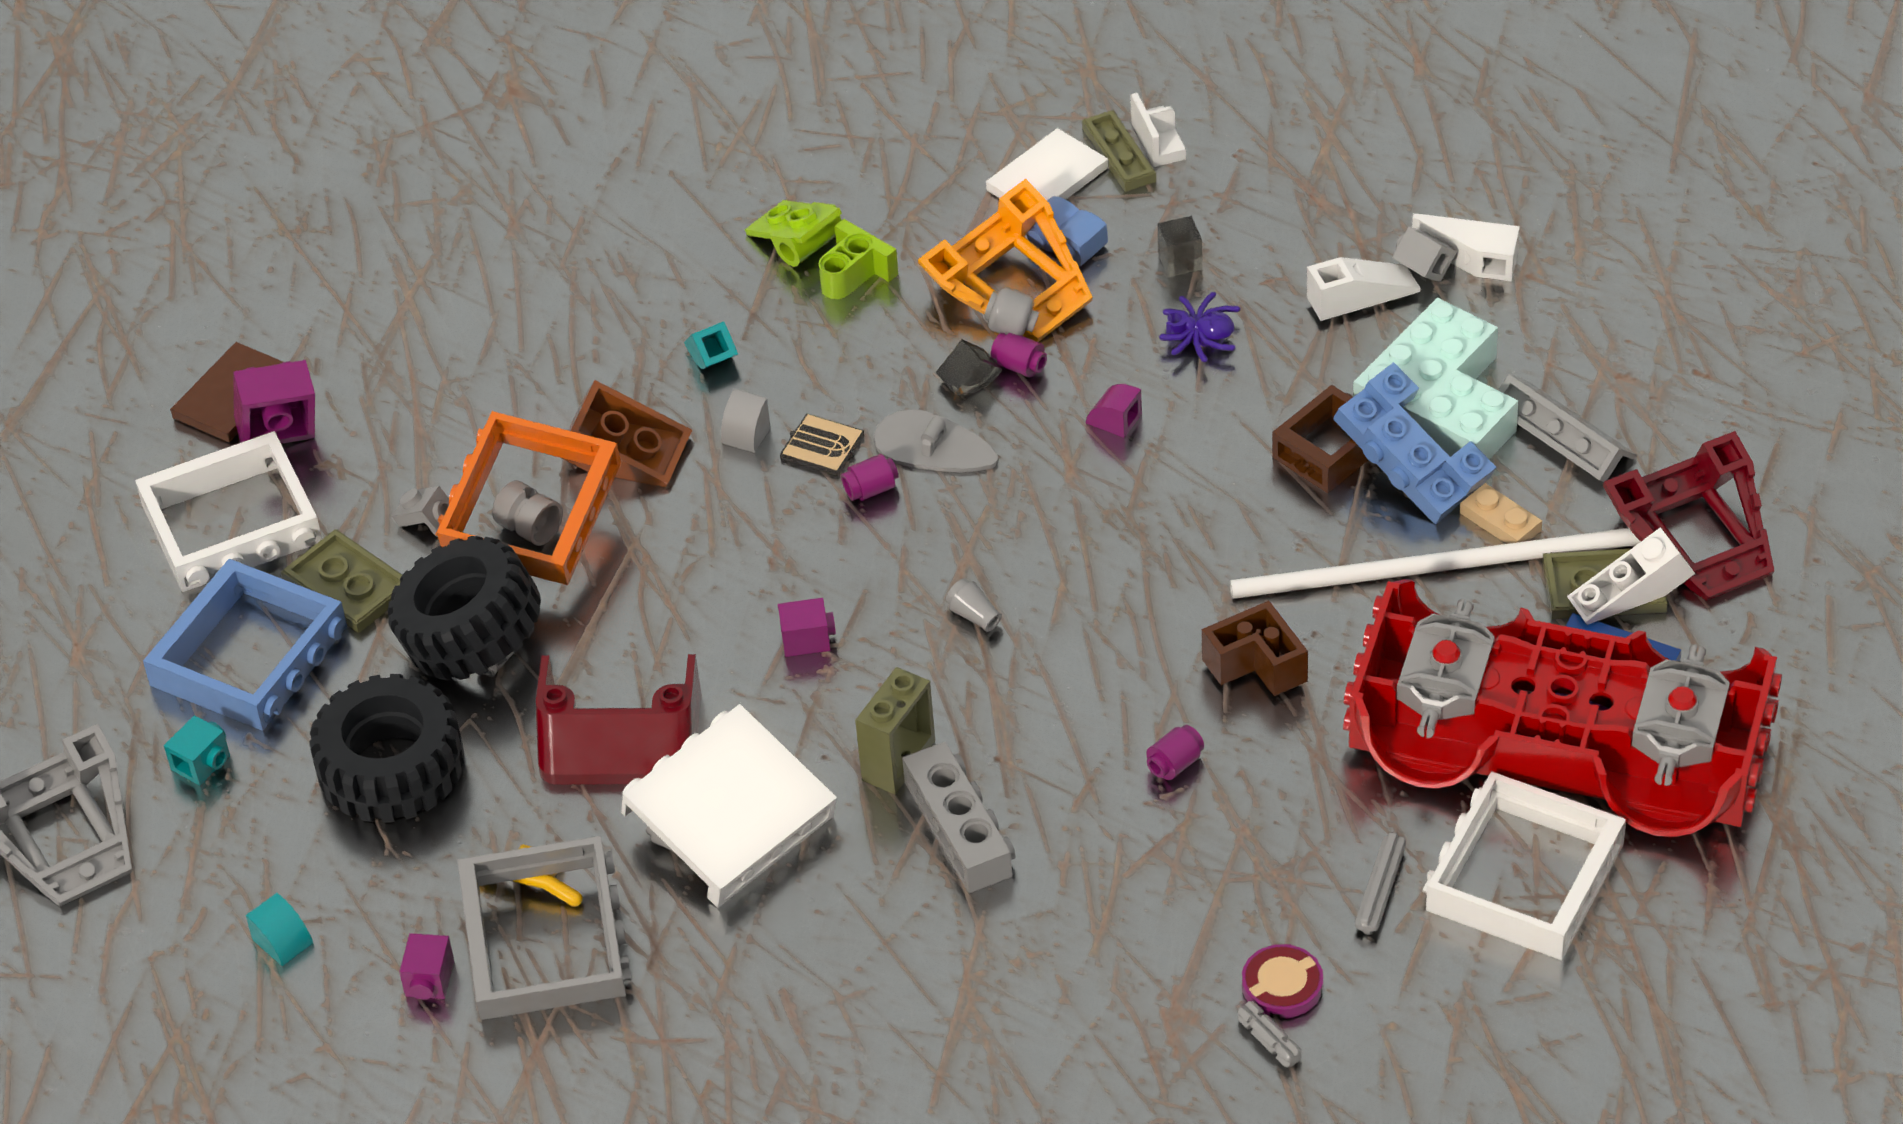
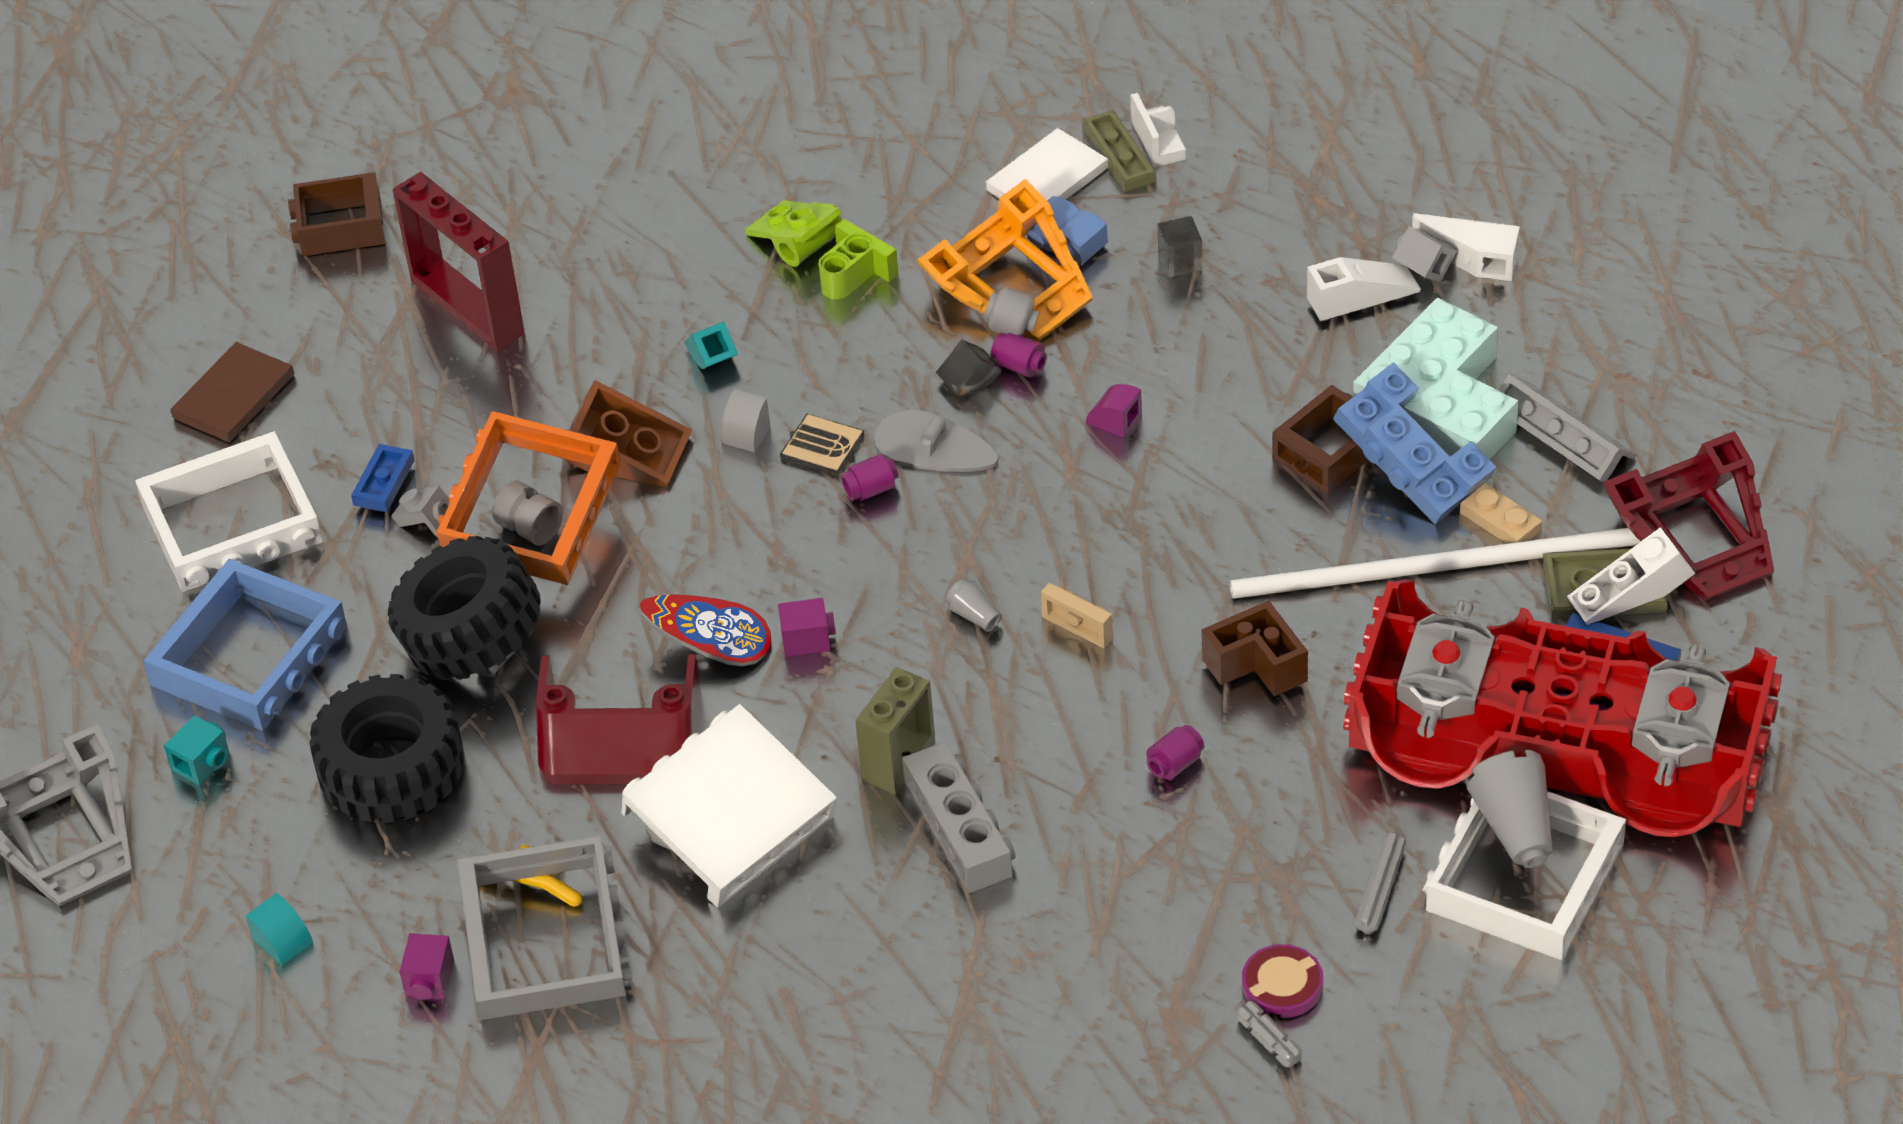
magenta brick [233,360,315,444] -> none
olive tile [281,529,402,633] -> none
dark purple animal [1159,292,1240,363] -> none
none -> reddish brown window [288,172,386,256]
none -> blue plate [351,444,415,512]
none -> dark red window [392,171,525,351]
none -> shield [638,594,771,666]
none -> tan plate [1040,582,1113,649]
none -> light grey cone [1465,750,1552,868]

